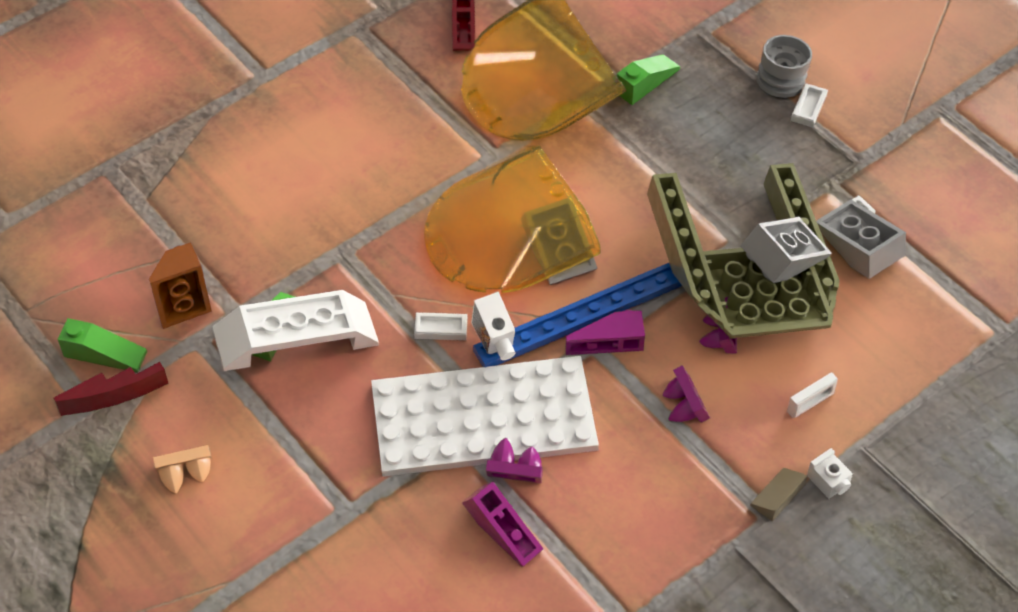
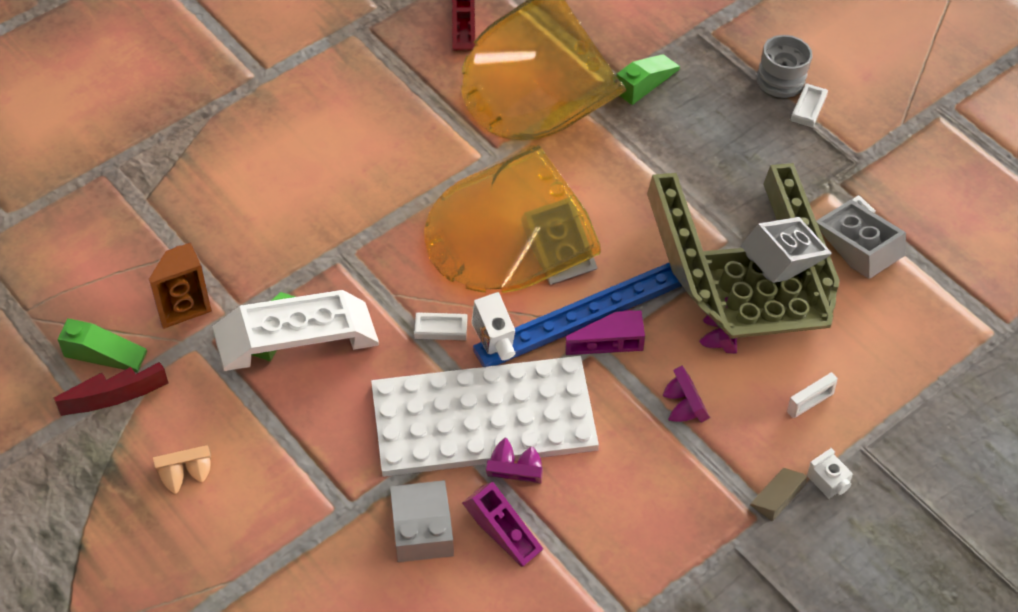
none -> light grey slope [390,480,454,562]

